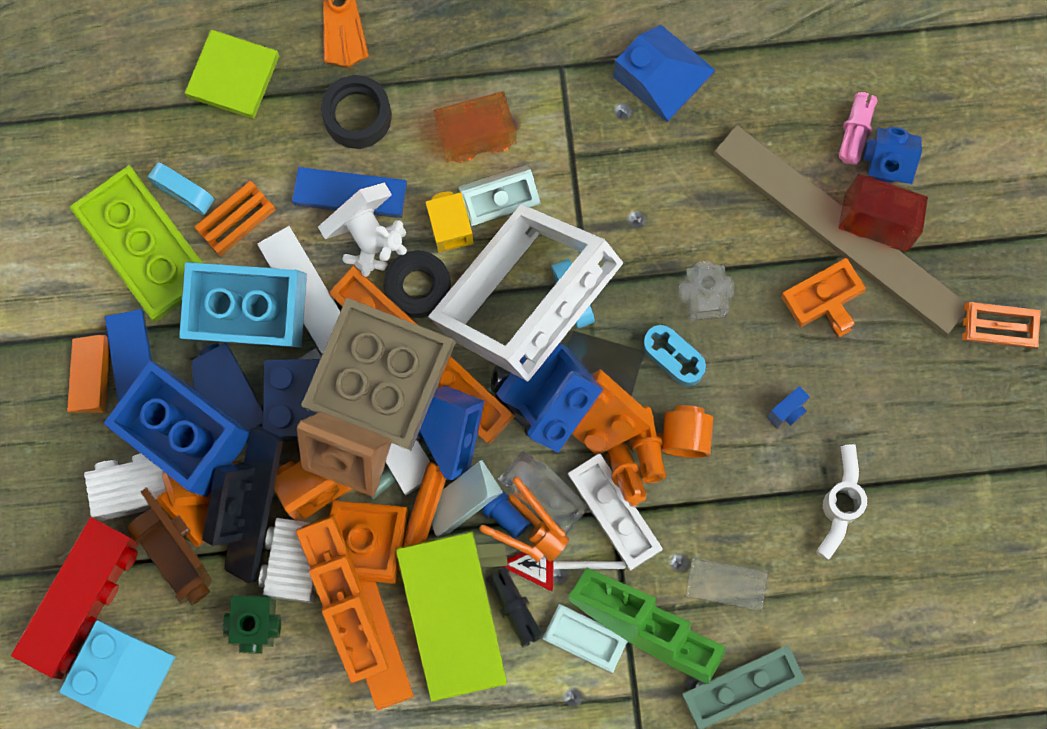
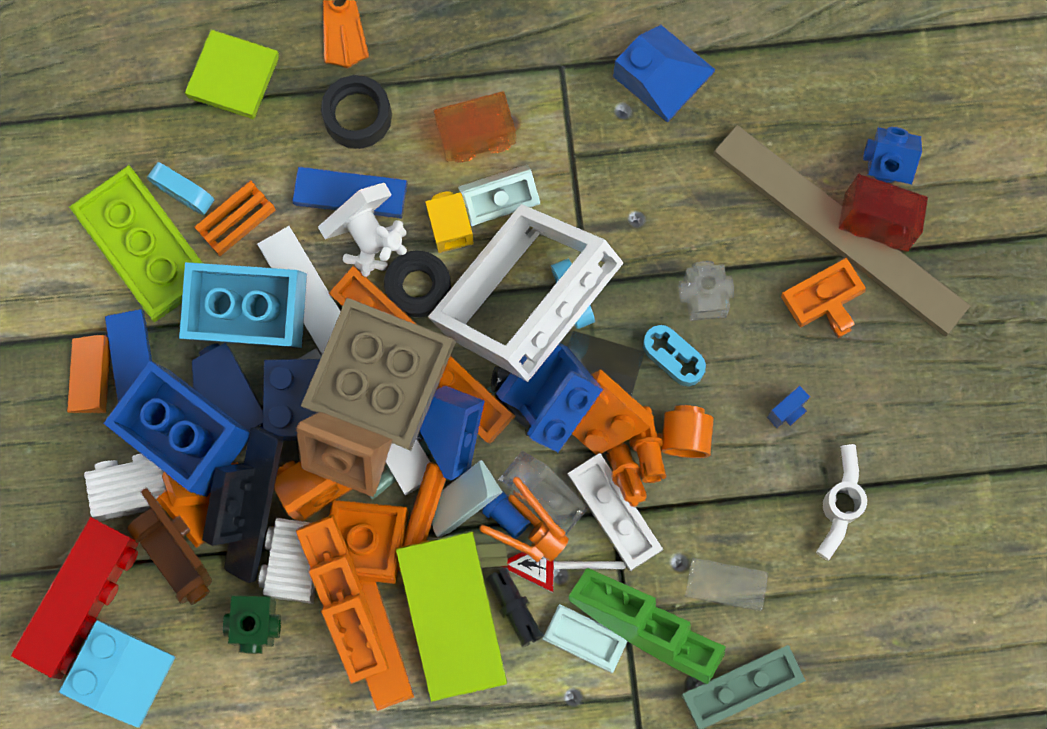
bright pink axle [839,92,878,165] -> none
tile [962,302,1041,348] -> none

